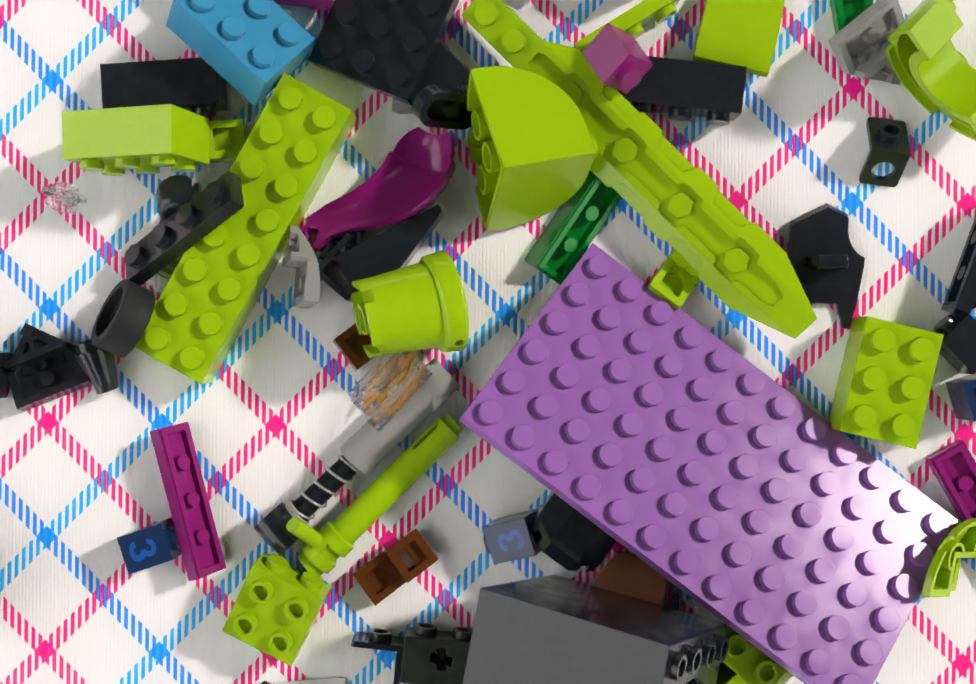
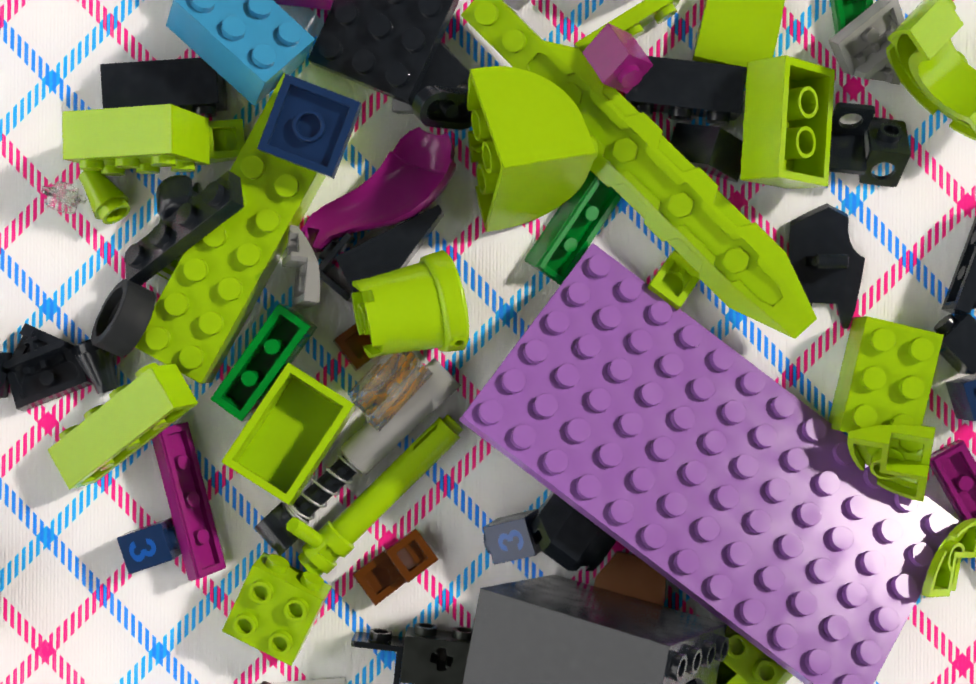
none -> lime brick [48,363,198,490]
none -> lime cone [79,170,131,224]
none -> green brick [210,303,318,422]
none -> lime piece [221,362,356,506]
none -> dark blue plate [257,74,362,179]
none -> black slope [670,123,743,183]
none -> lime brick [740,55,835,189]
none -> black bracket [829,102,875,175]
none -> lime brick [848,425,936,502]

